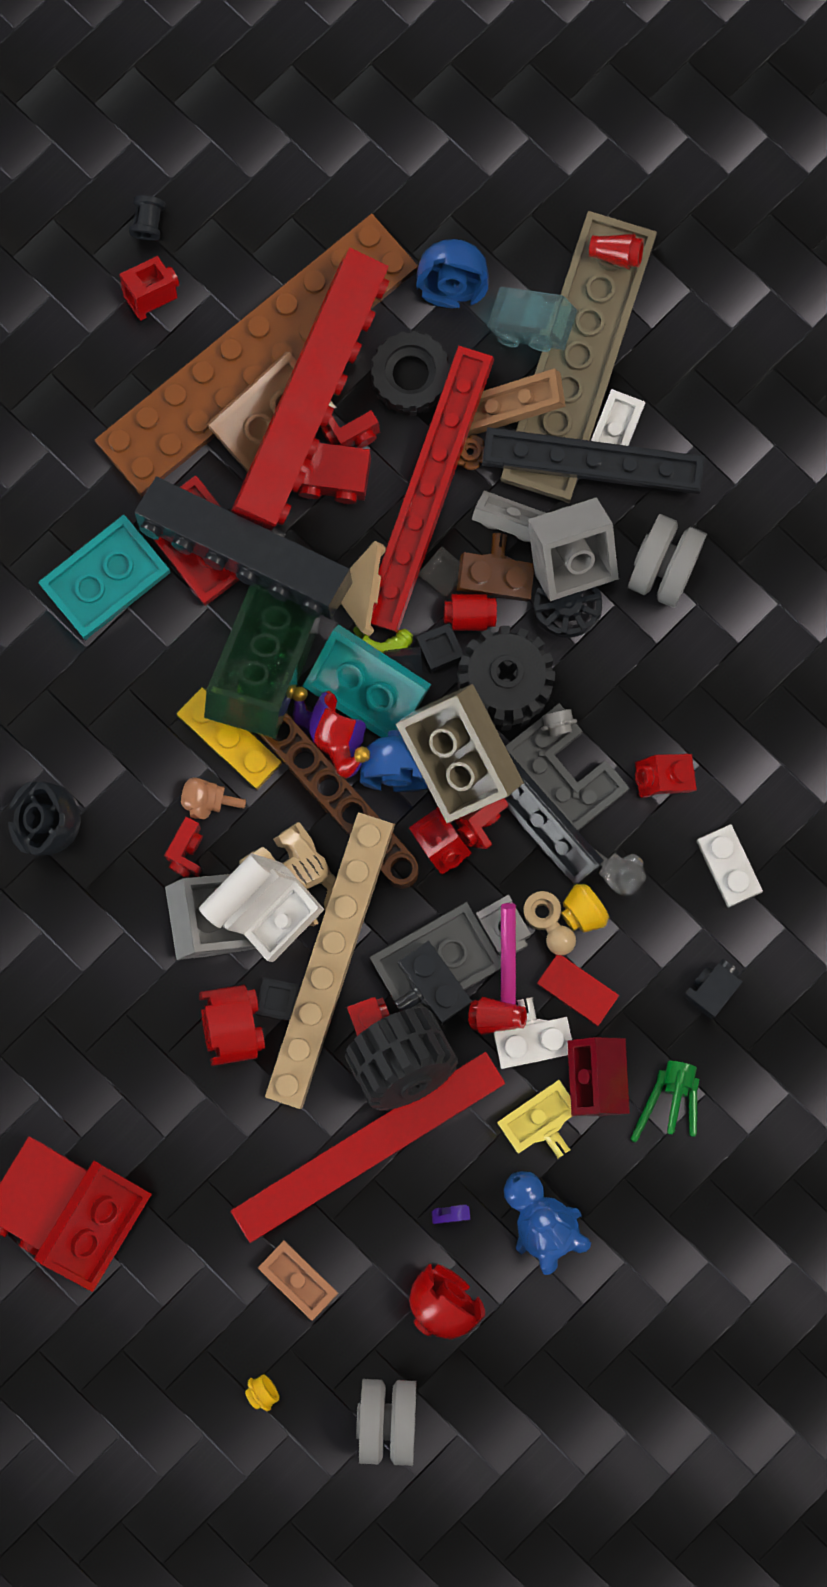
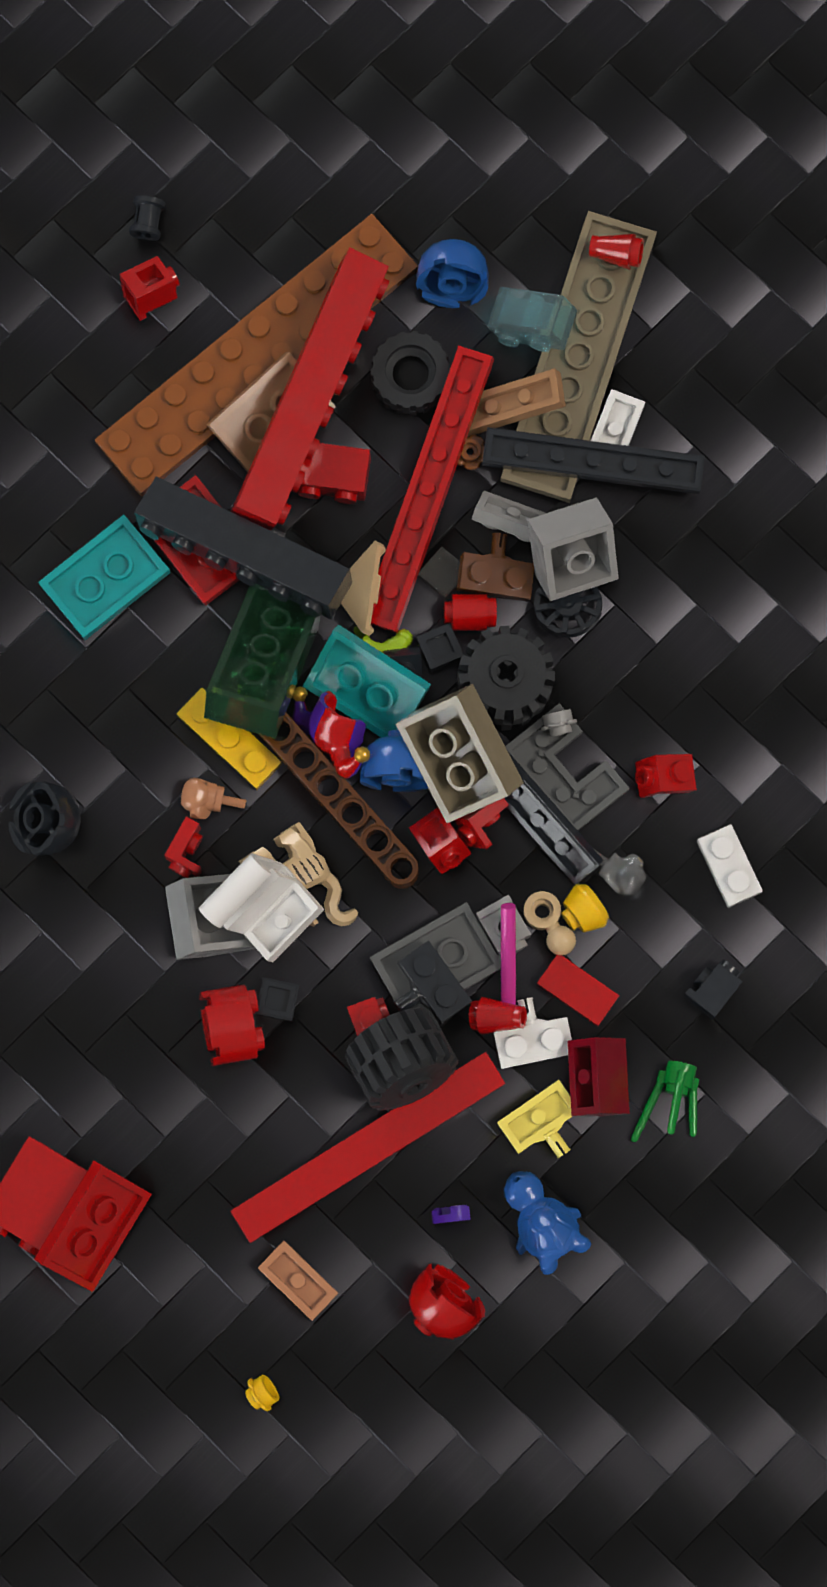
tan plate [265,812,395,1109] -> none
red bracket [321,410,380,448] -> none
light grey wheel [356,1379,416,1466] -> none
light grey wheel [628,514,707,608] -> none

